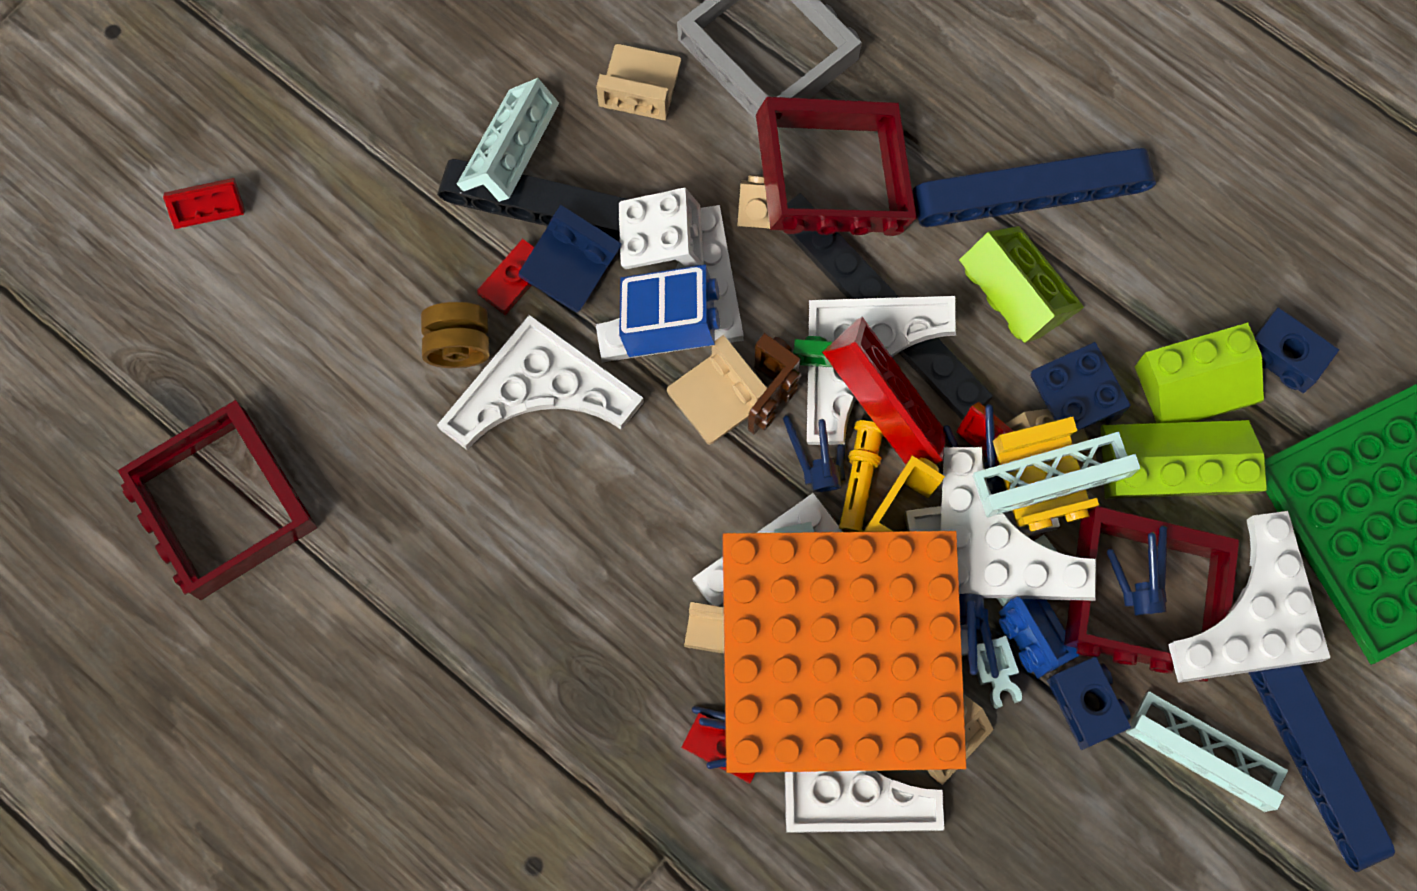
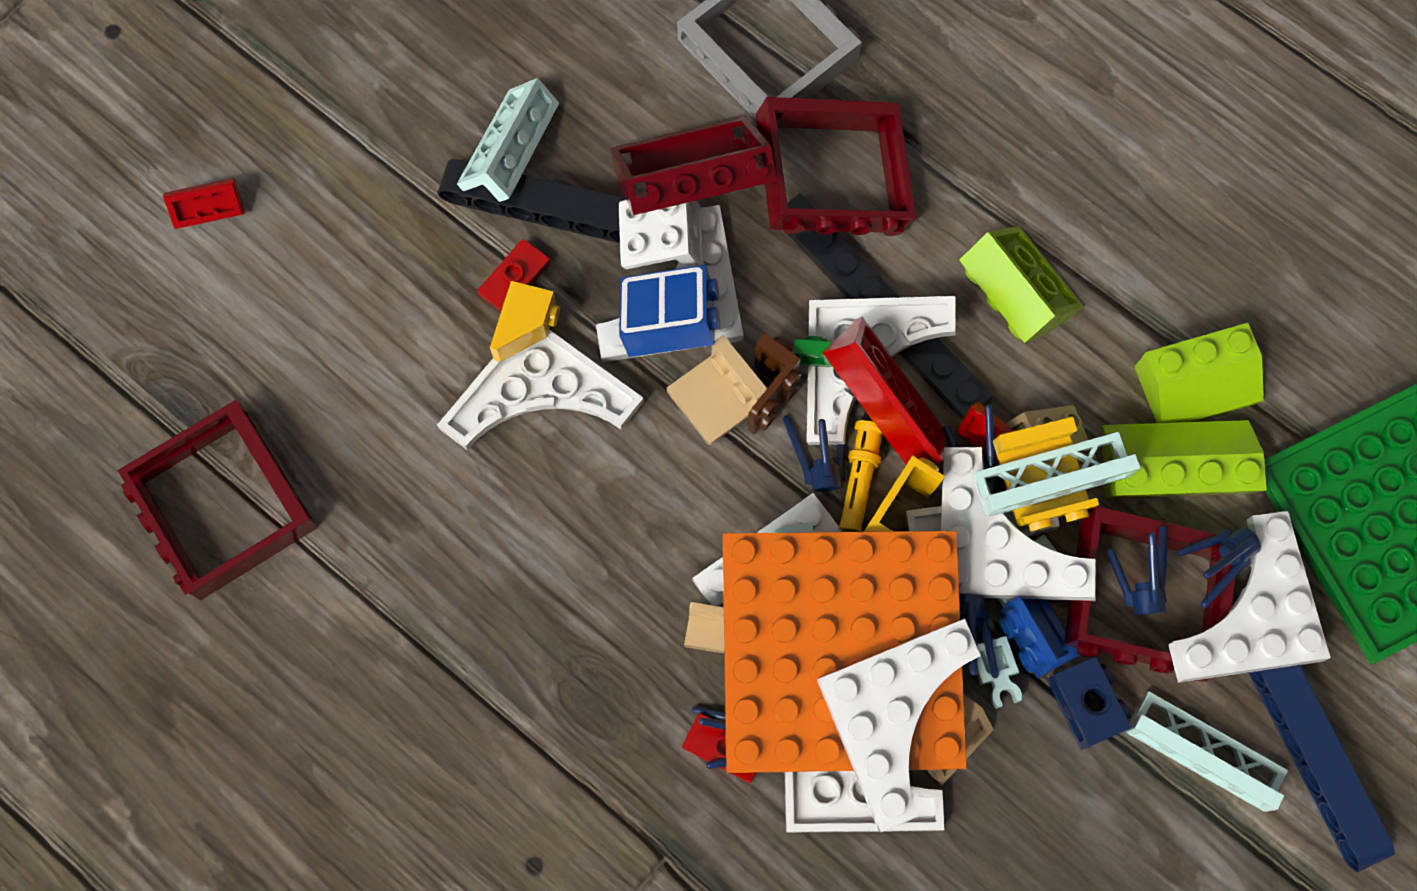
pearl gold wheel [421,302,490,368] -> none
dark blue bracket [518,205,622,313] -> none
tan bracket [596,44,681,121] -> none
tan bracket [737,175,770,229] -> none
dark blue beam [912,148,1156,227] -> none
dark blue bracket [1030,342,1131,431] -> none
dark blue brick [1254,308,1339,393] -> none
none -> yellow slope [490,281,560,362]
none -> dark red window [610,116,777,215]
none -> white plate [817,619,981,832]
none -> dark blue plant [1177,527,1261,608]

